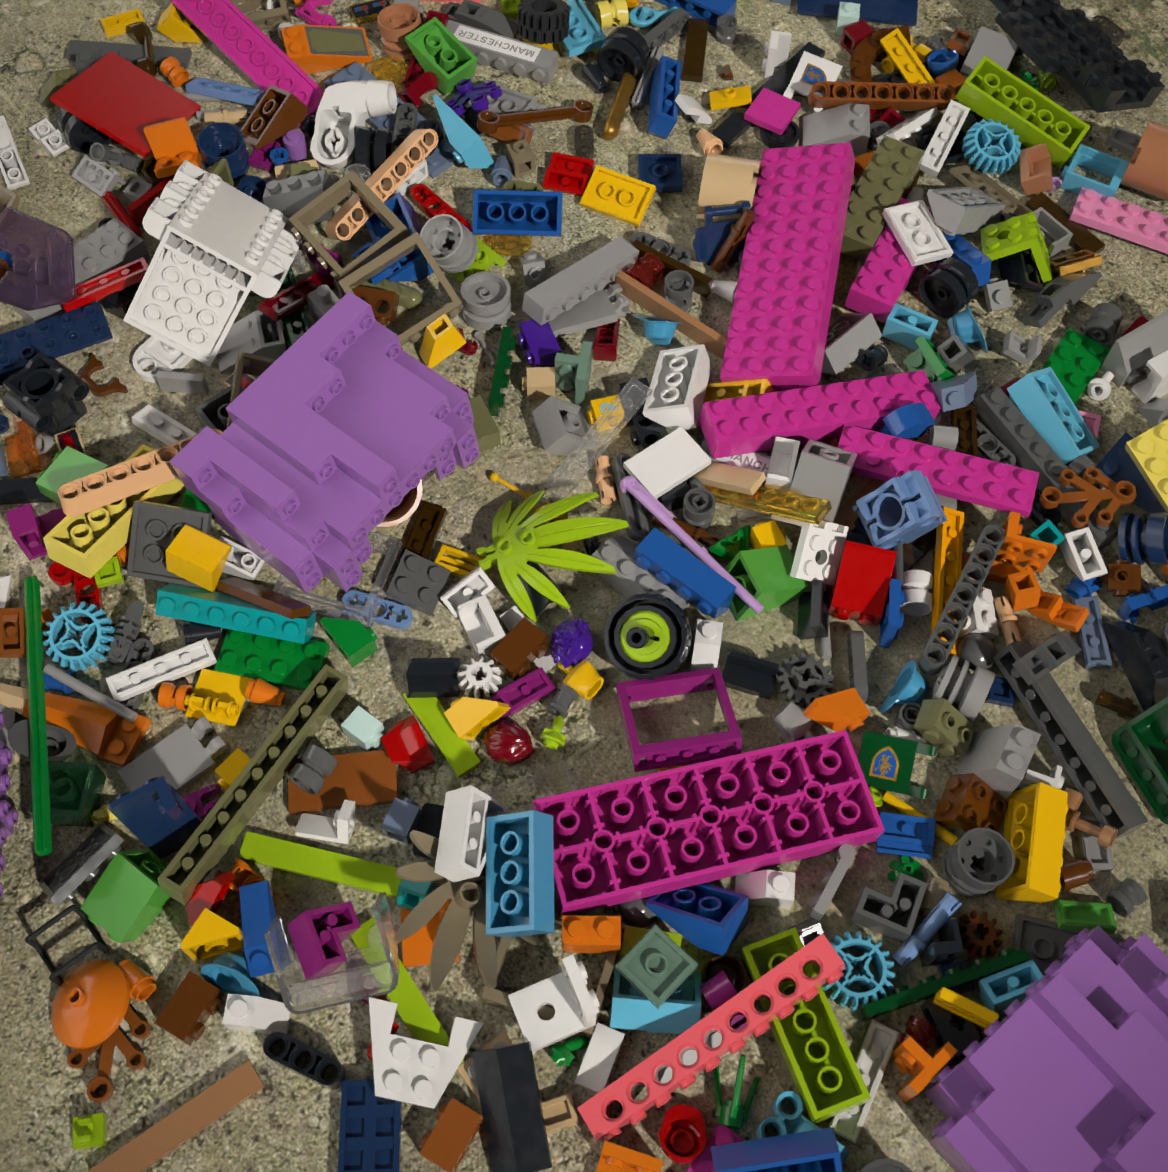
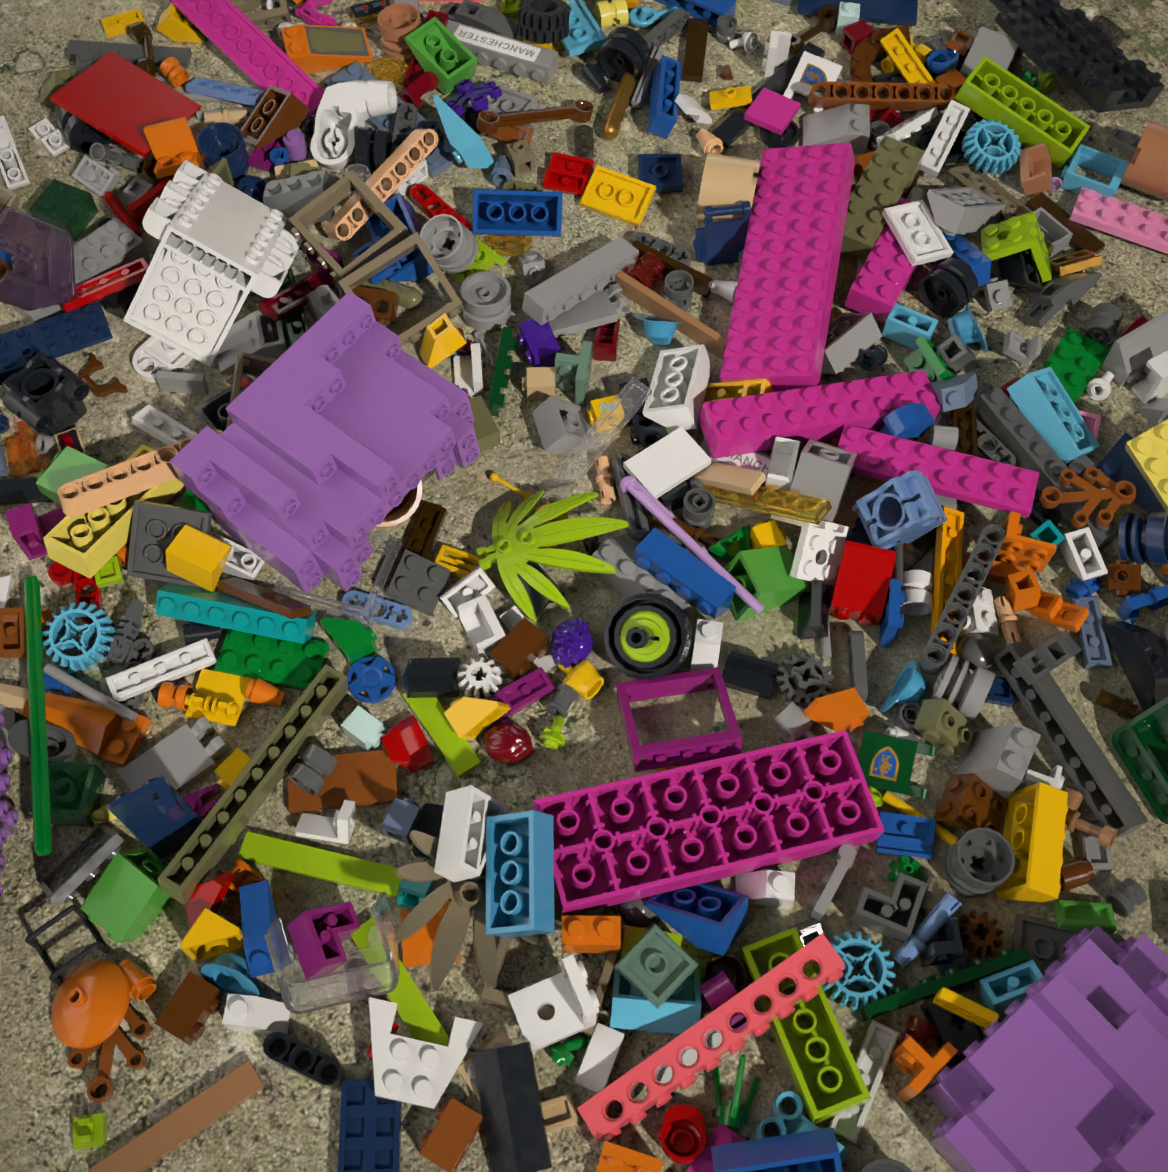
reddish brown pin [710,208,756,273] -> none
none -> clear green brick [29,179,99,242]
none -> blue wheel [347,656,396,704]
none -> white panel [453,343,484,396]
none -> white plate [729,32,759,53]
none -> dark brown piece [789,6,838,53]

